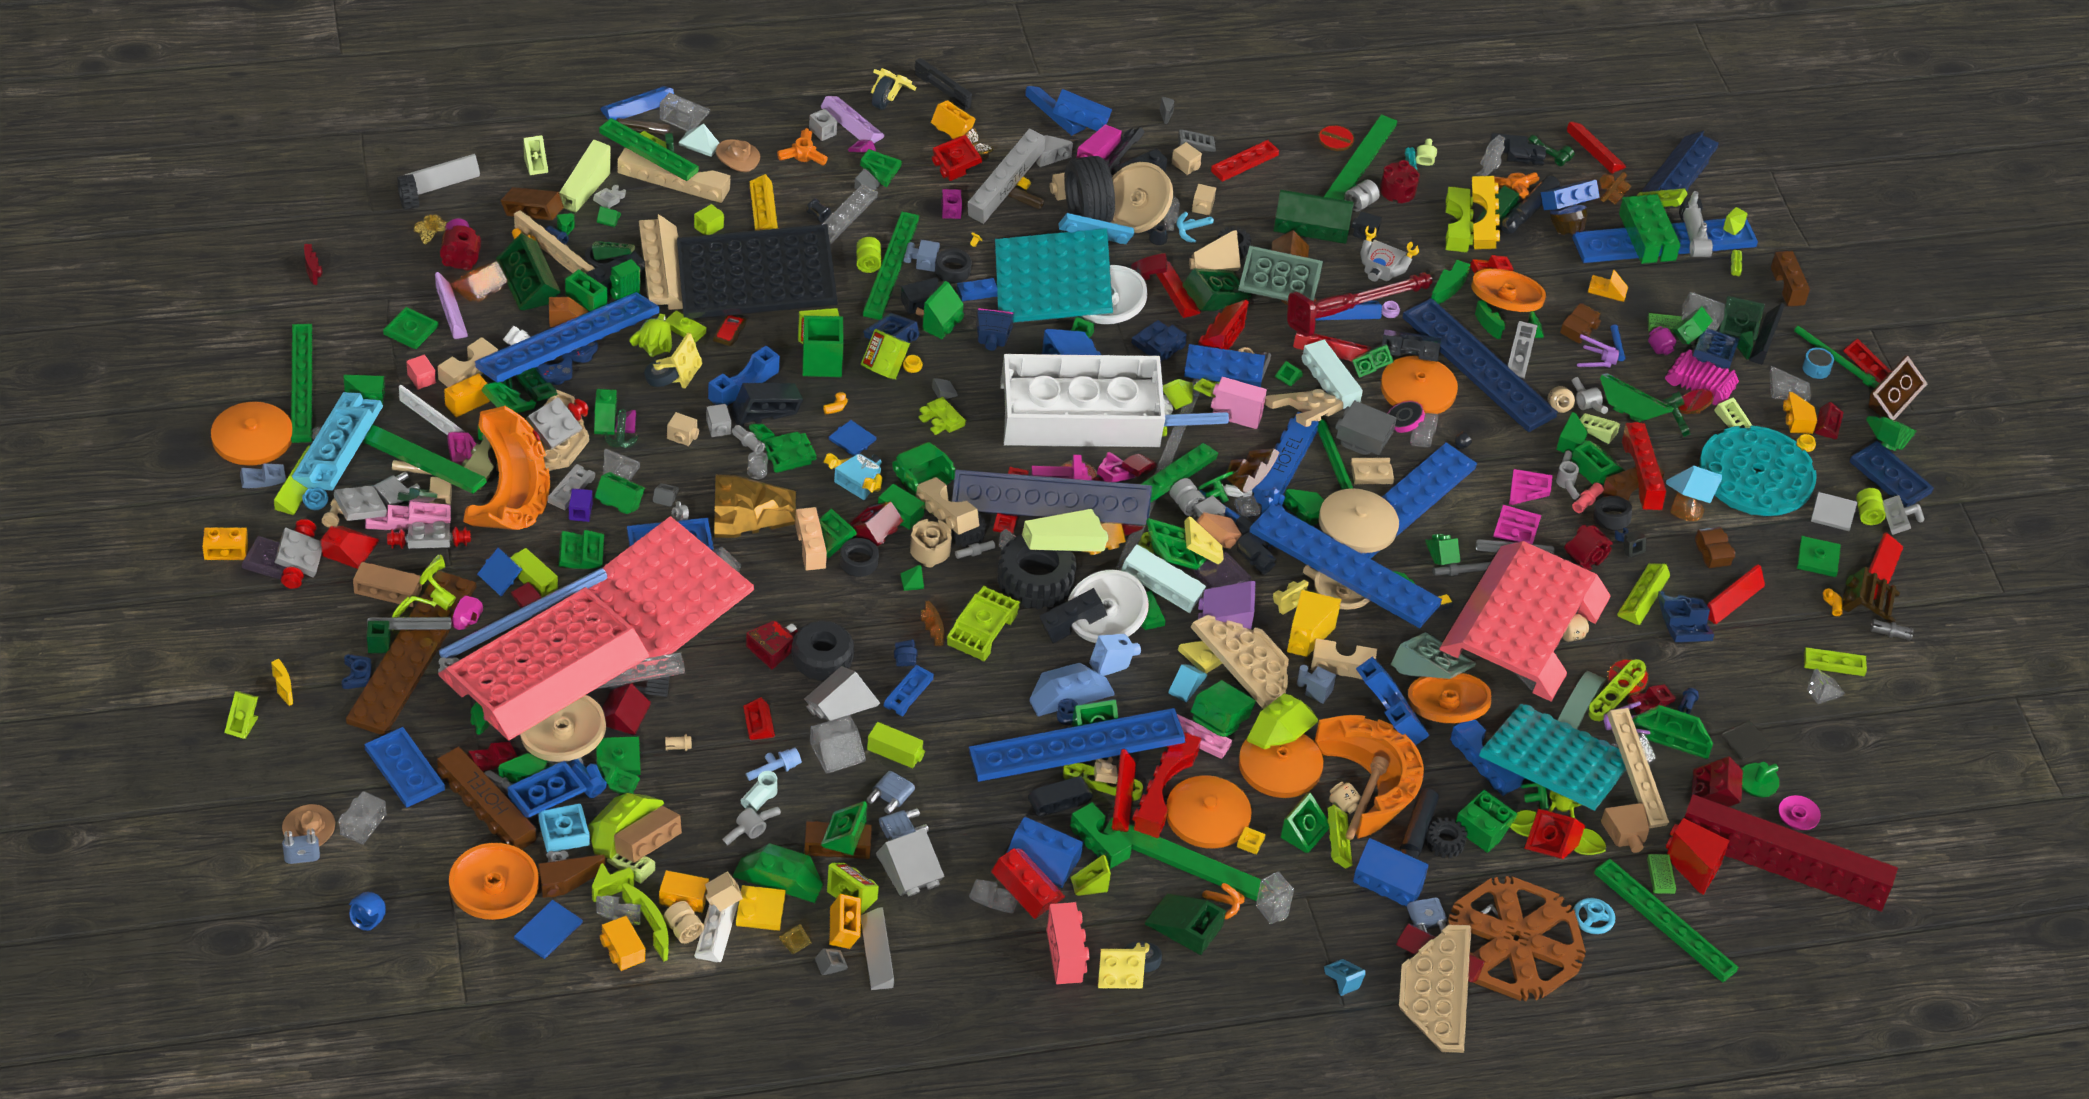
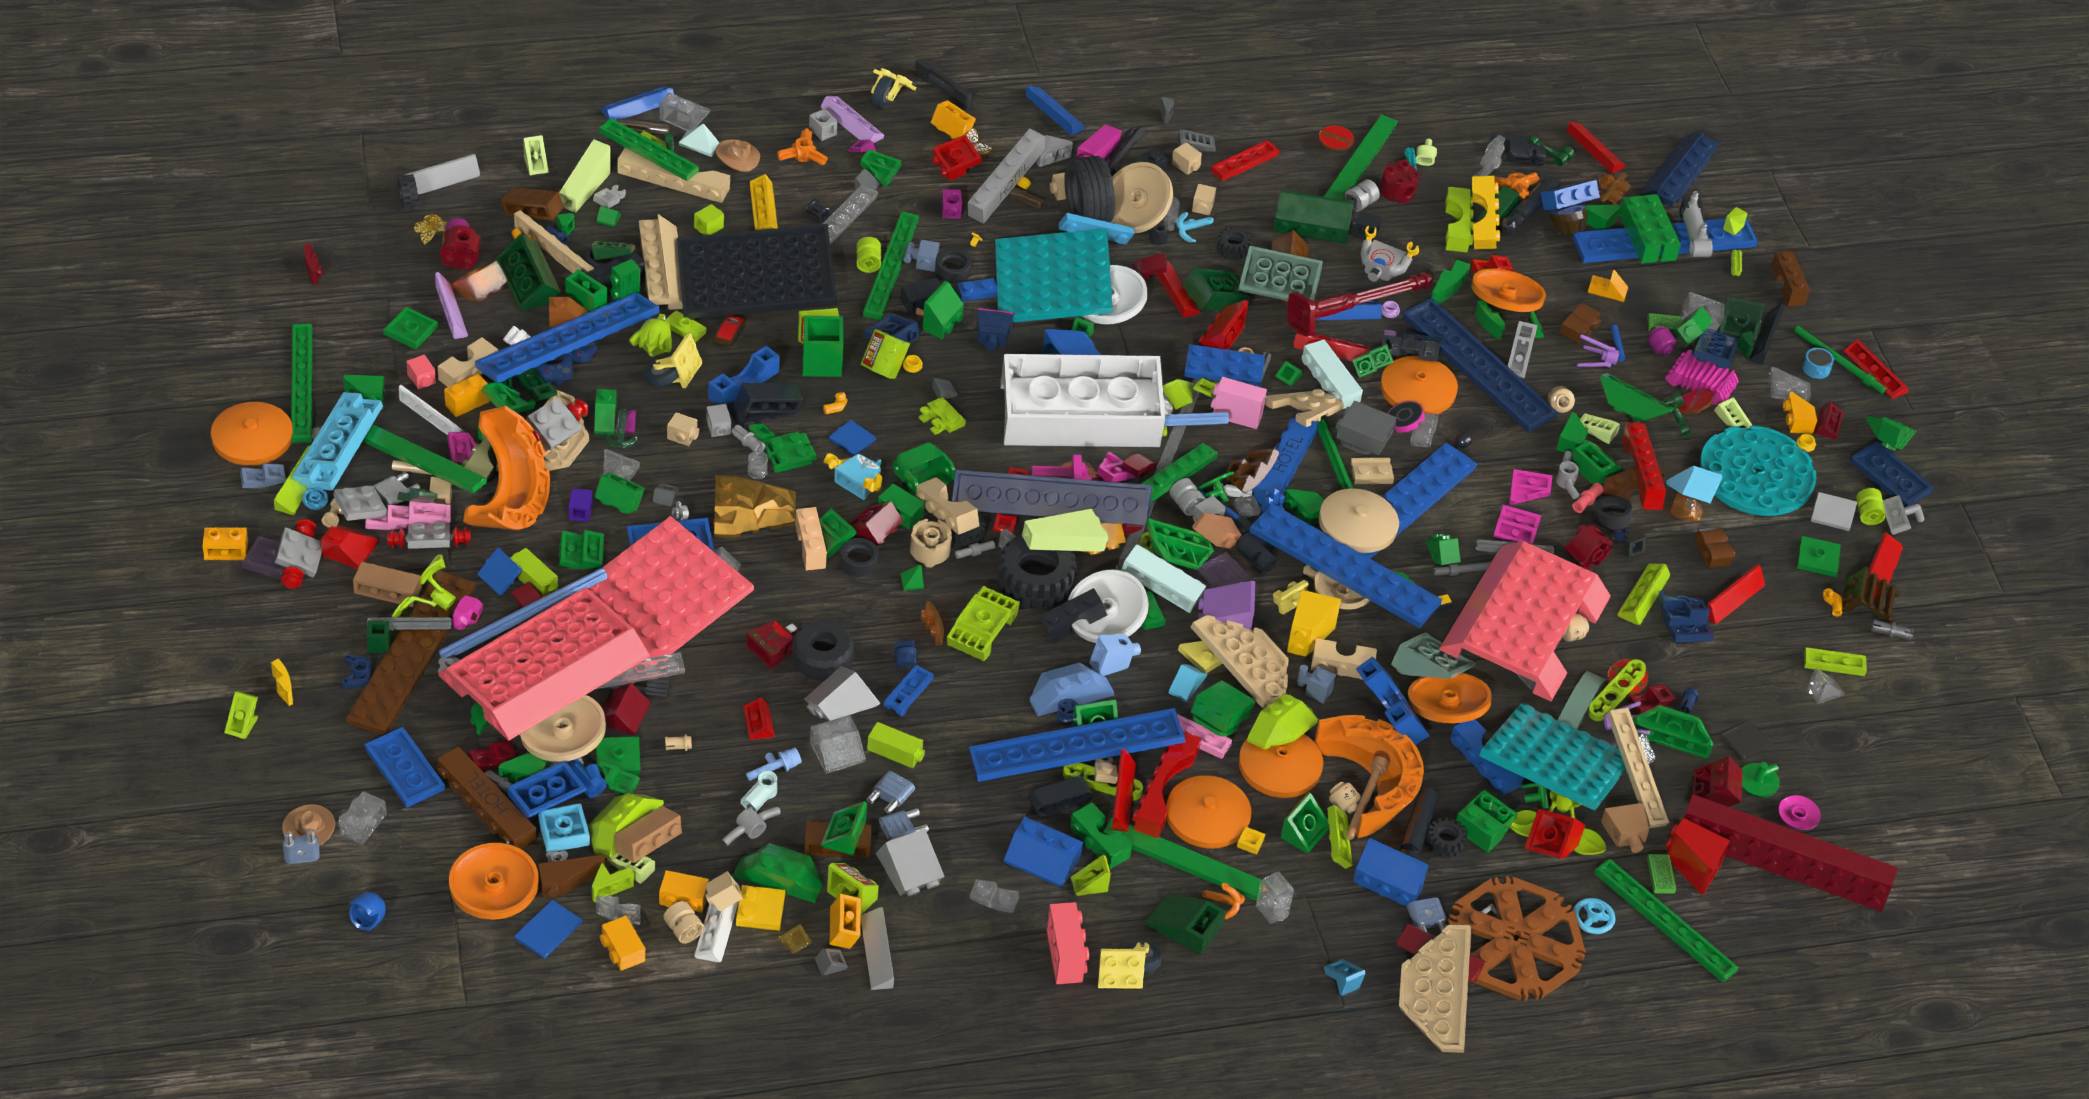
light grey plate [548,464,595,510] -> none
lime slope [622,883,668,961] -> none
red slope [991,848,1065,919] -> none
blue brick [1052,89,1112,131] -> none
dark blue plate [1131,320,1187,363] -> none
light yellow wing [1184,516,1223,564] -> none
tan slope [1189,230,1240,271] -> none
light grey piece [1572,377,1608,414] -> none
lime plate [1637,188,1687,207] -> none
reddish brown slope [1869,355,1927,420] -> none
none -> green slope [1584,205,1621,230]

